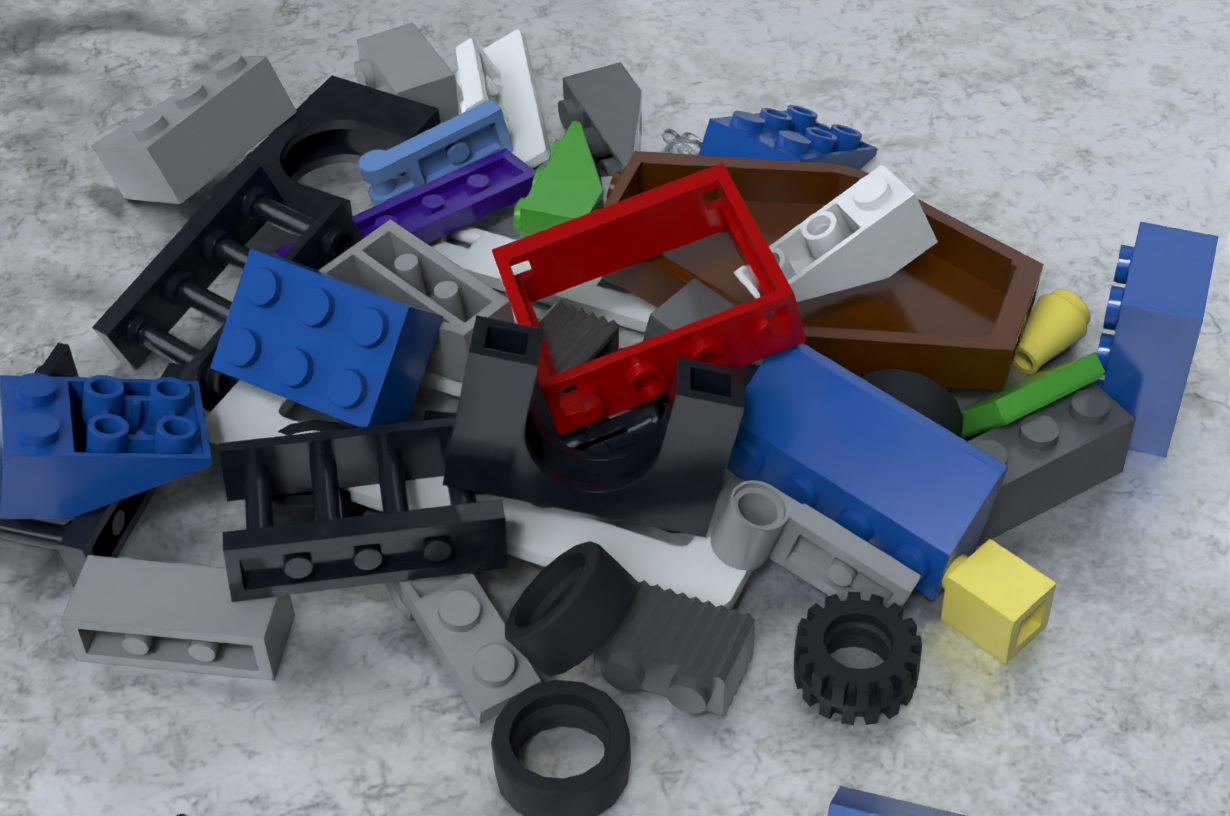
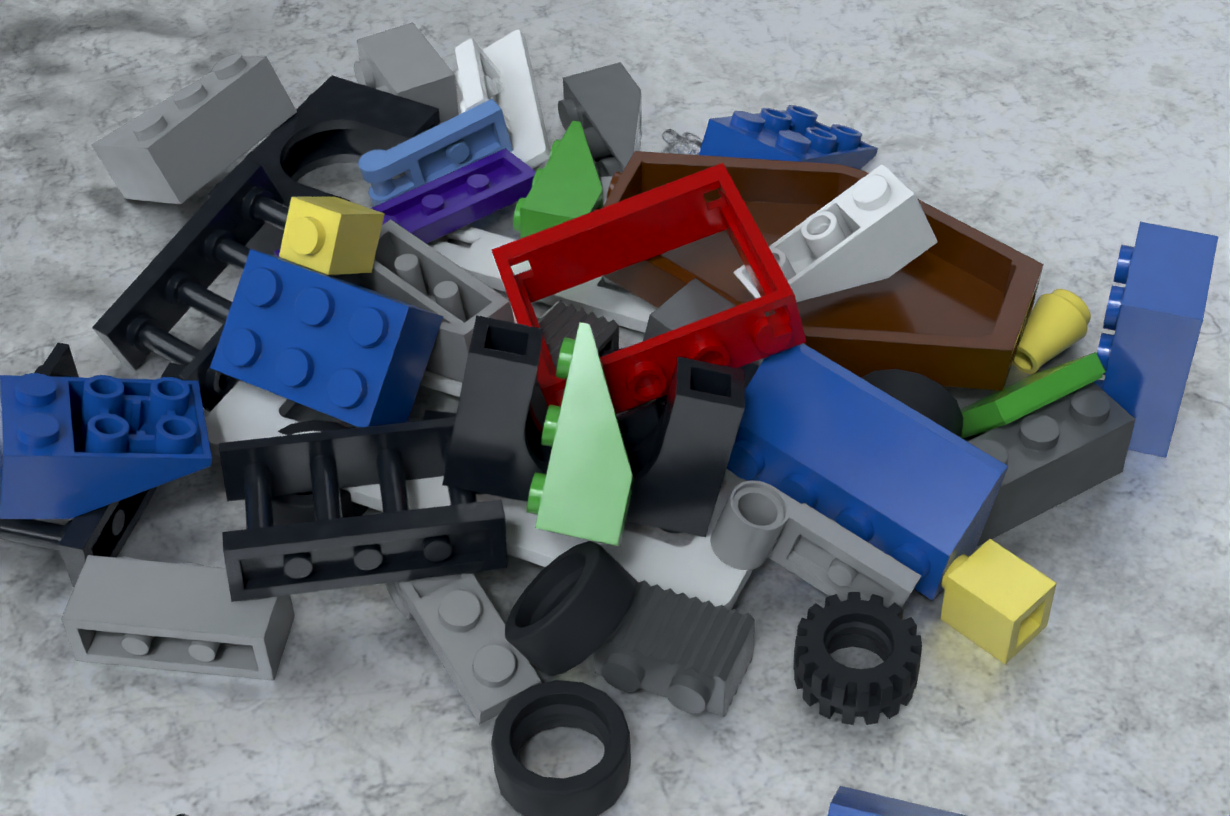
none -> light yellow brick [279,197,385,275]
none -> slope [527,322,635,547]

